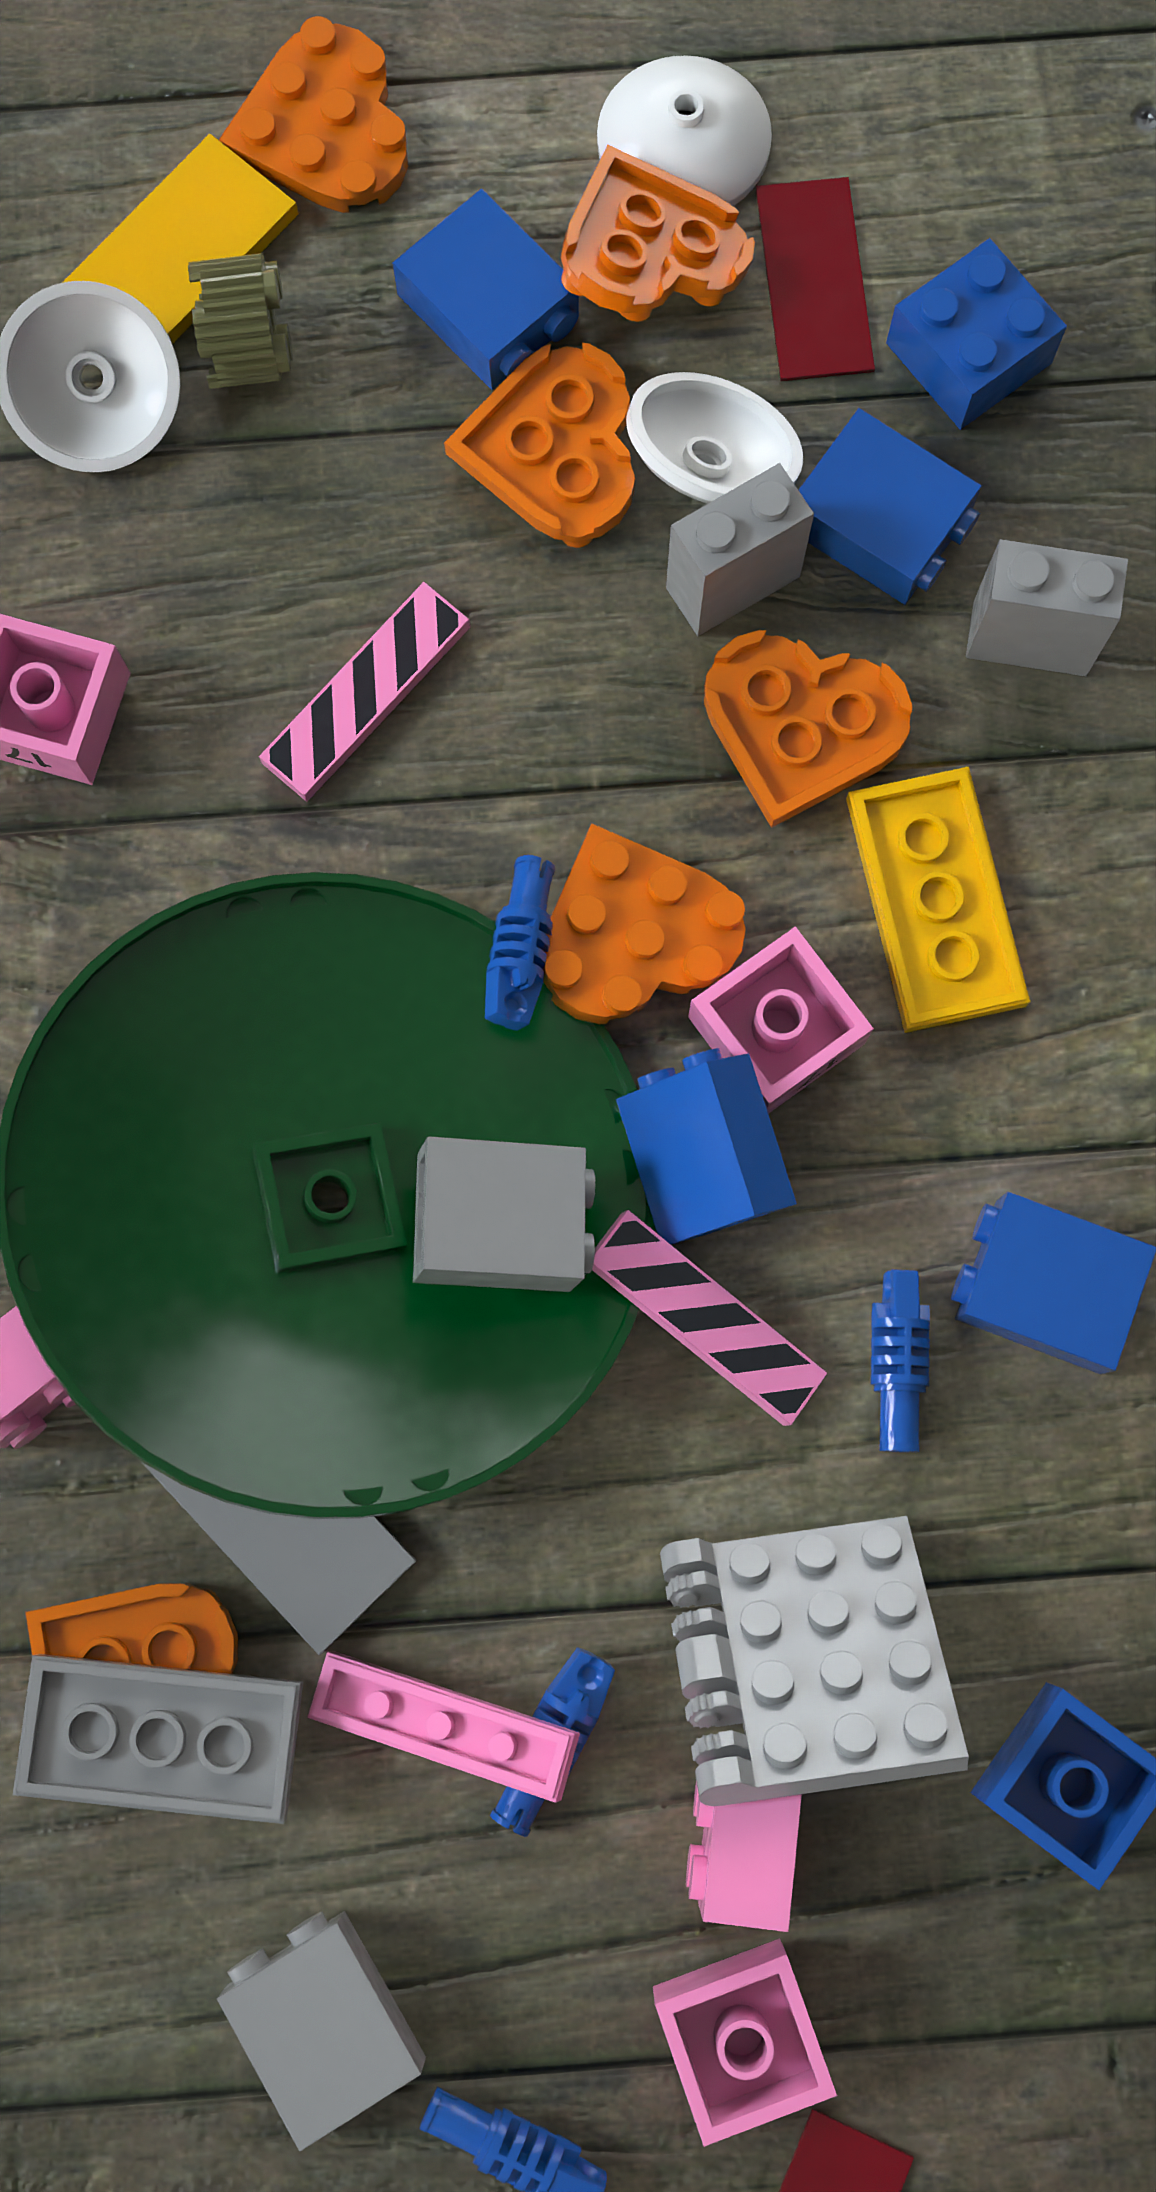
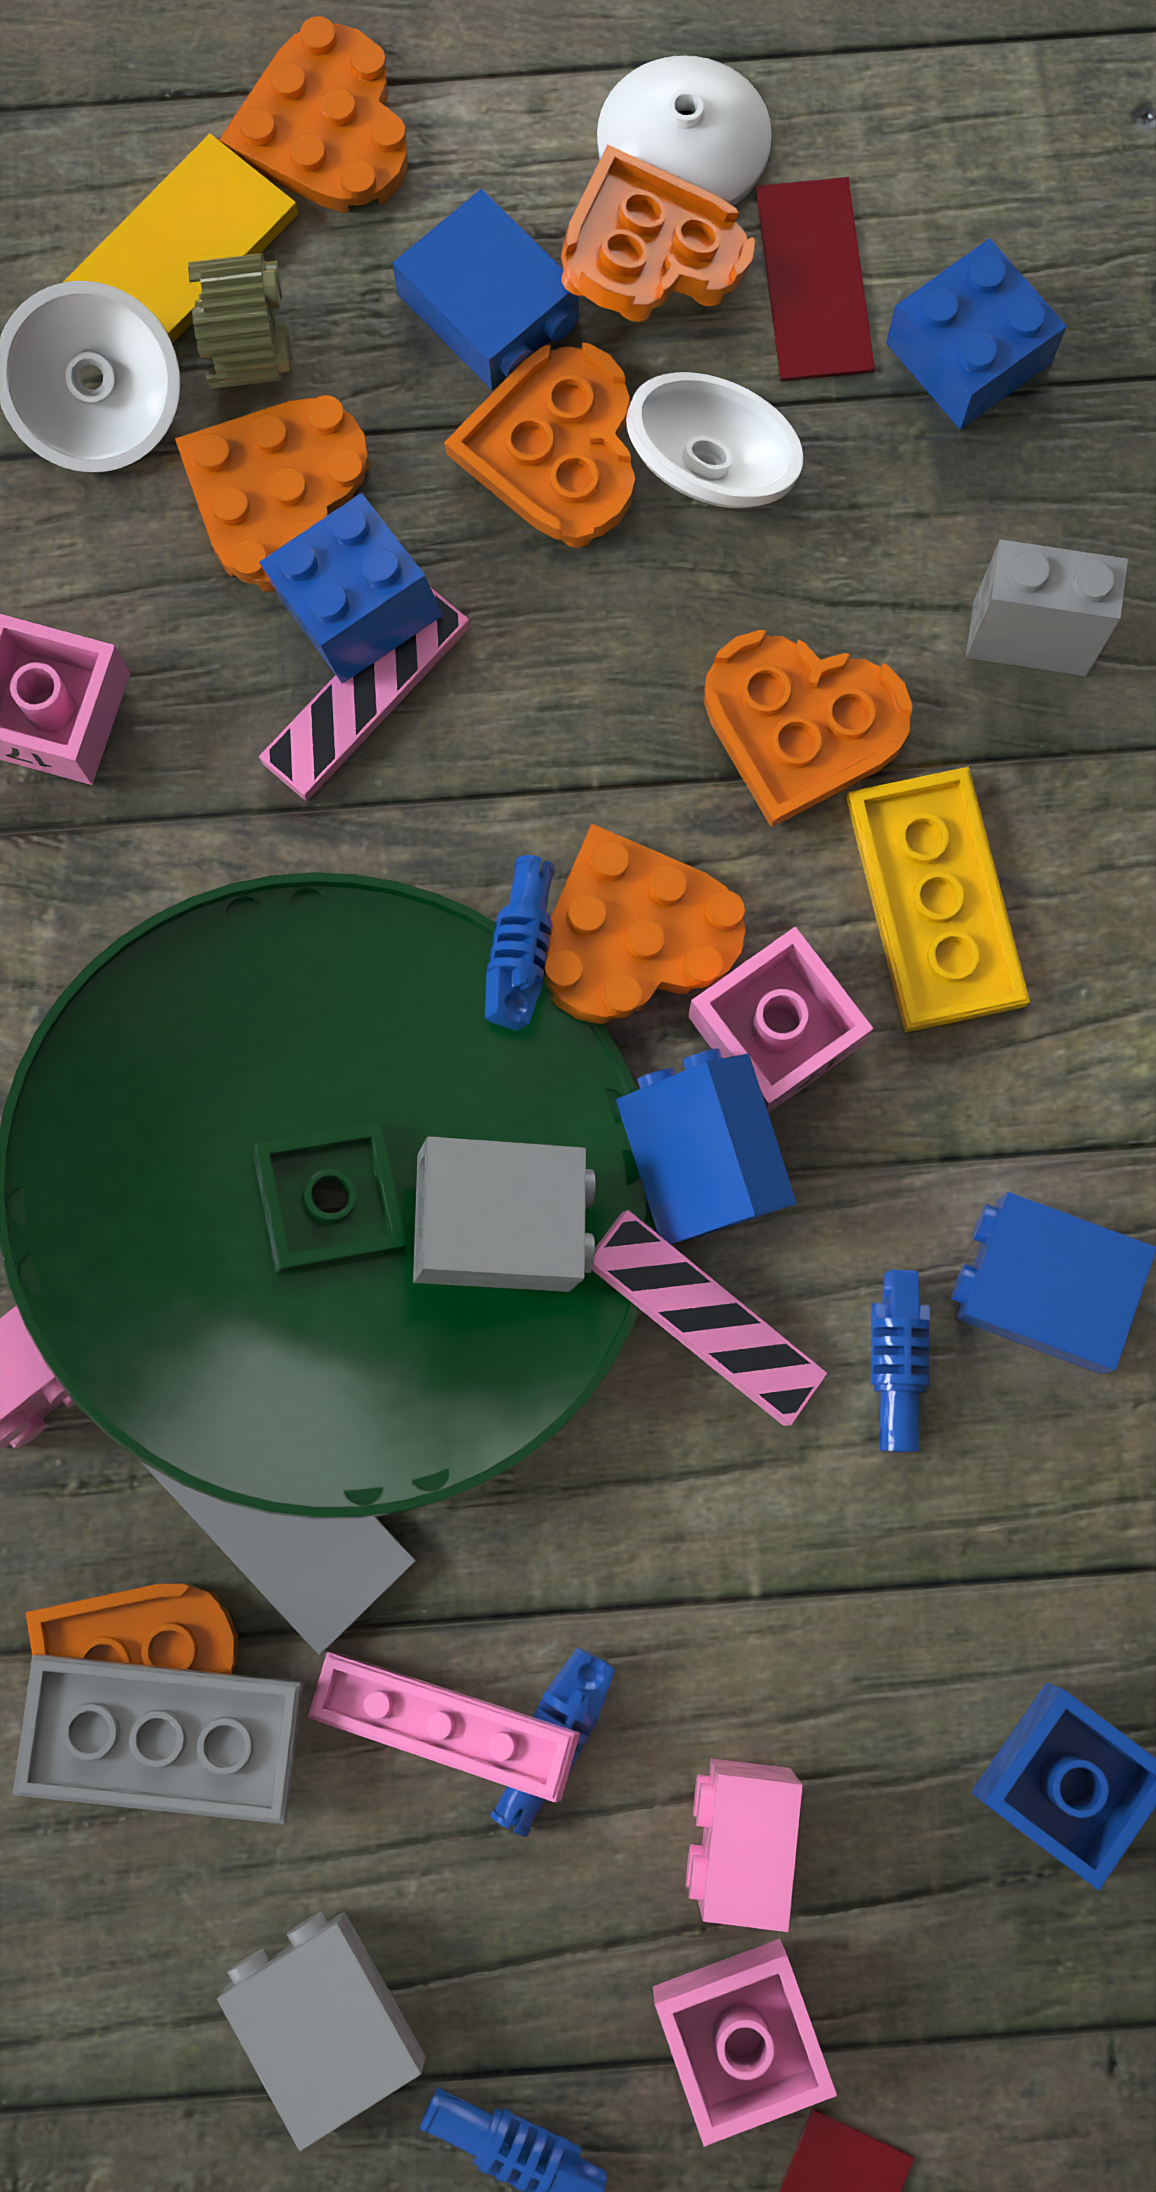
hinge [660,1516,969,1806] -> none
light grey brick [666,463,814,636] -> none
blue brick [799,408,981,605] -> none
none -> orange plate [175,395,370,592]
none -> blue brick [259,493,443,684]

